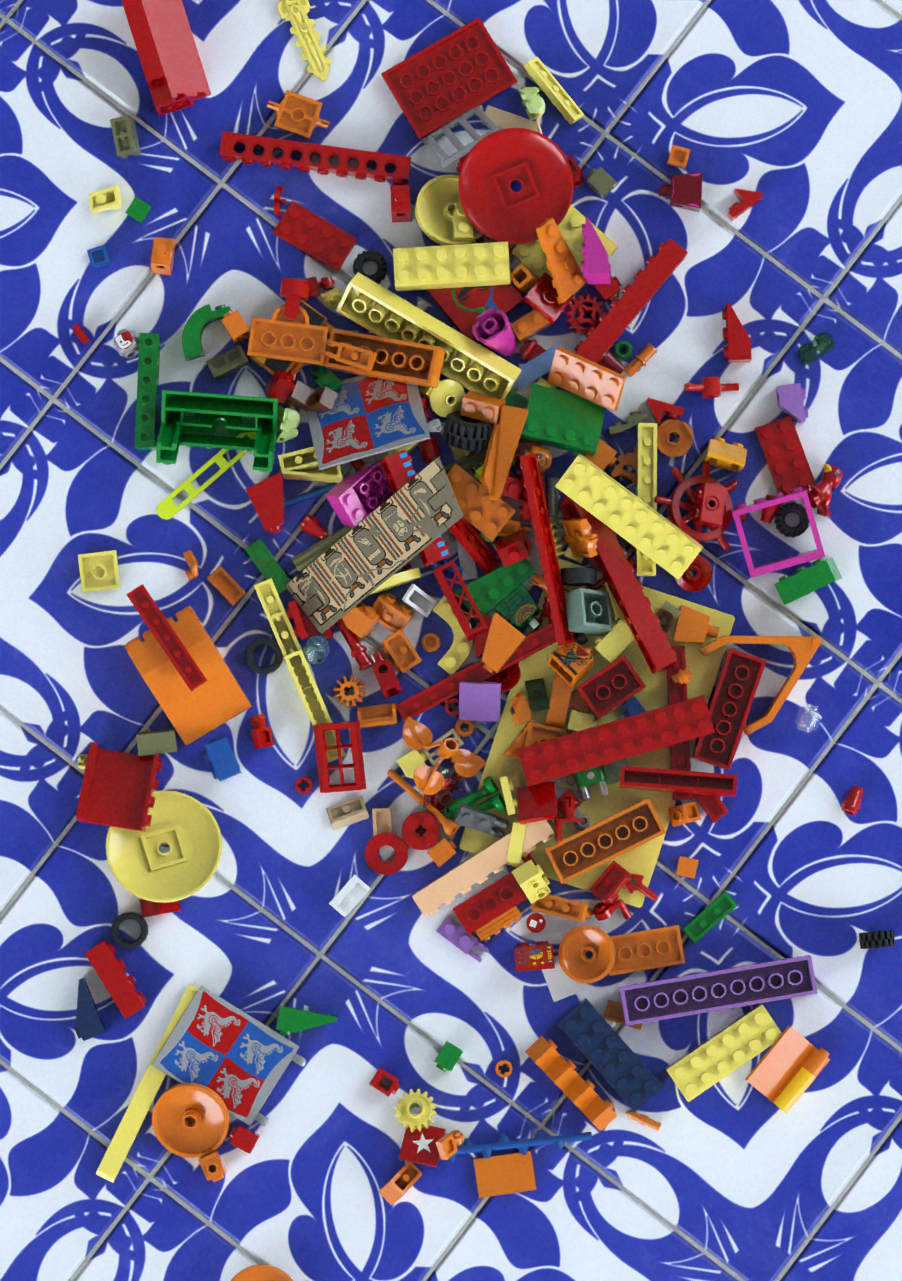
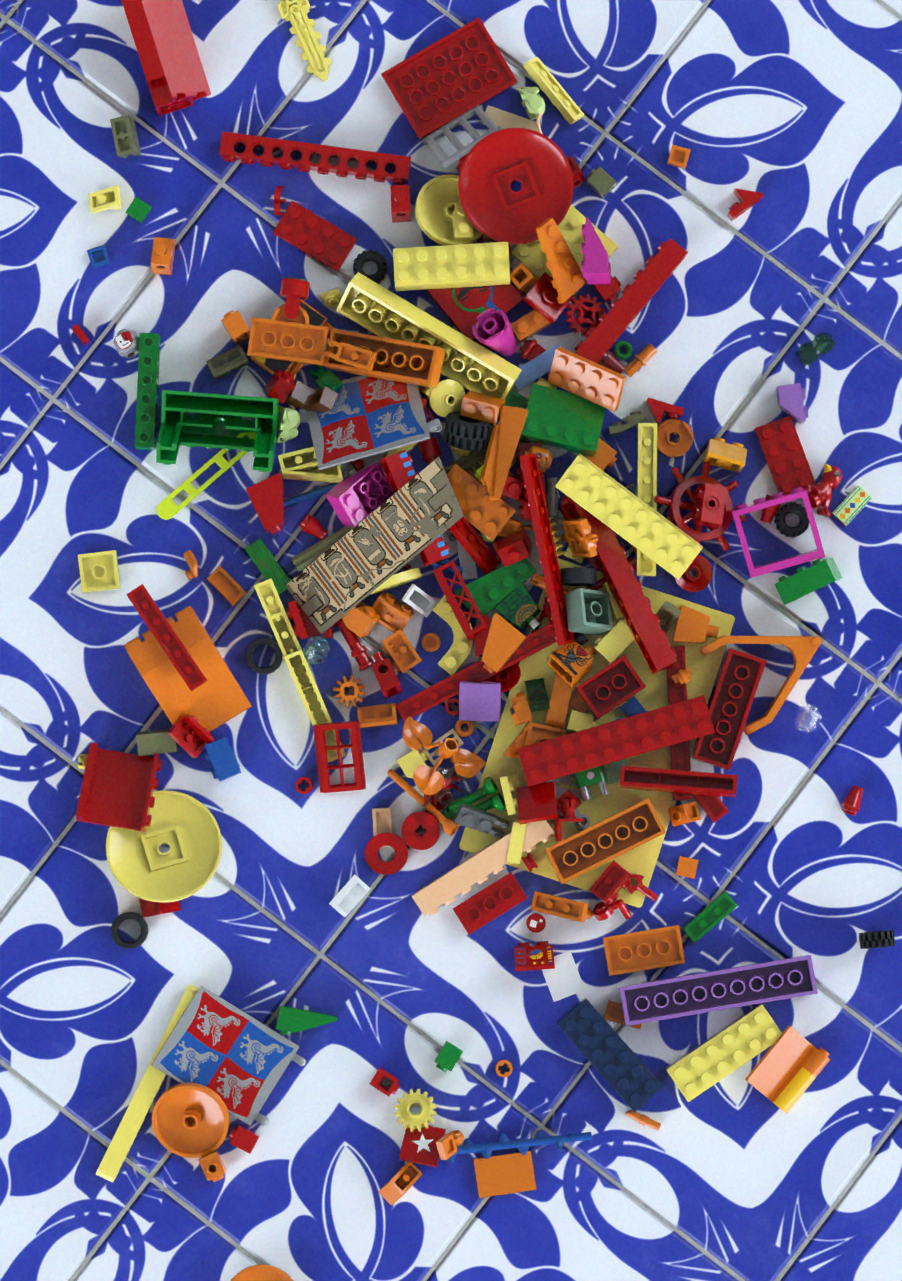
dark blue slope [75,978,106,1041] -> none
red brick [85,940,147,1019] -> none
green arch [182,304,231,361] -> none
red plate [250,714,274,749] -> none
orange plate [267,90,330,140] -> none
red plate [305,276,335,299] -> none
tan slope [326,796,369,830] -> none
orange brick [427,838,457,867] -> none
medium lavender hinge [436,916,490,962] -> none
orange piece [475,906,522,942] -> none
light yellow brick [512,860,551,904] -> none
orange brick [525,1036,617,1131] -> none
orange dish [558,925,615,984] -> none
orange piece [611,443,637,484] -> none
dark red torso [659,172,703,212] -> none
red piece [684,377,739,398] -> none
red slope [722,303,752,363] -> none
none -> red bracket [168,715,215,758]
none -> yellowish green tile [832,485,872,526]

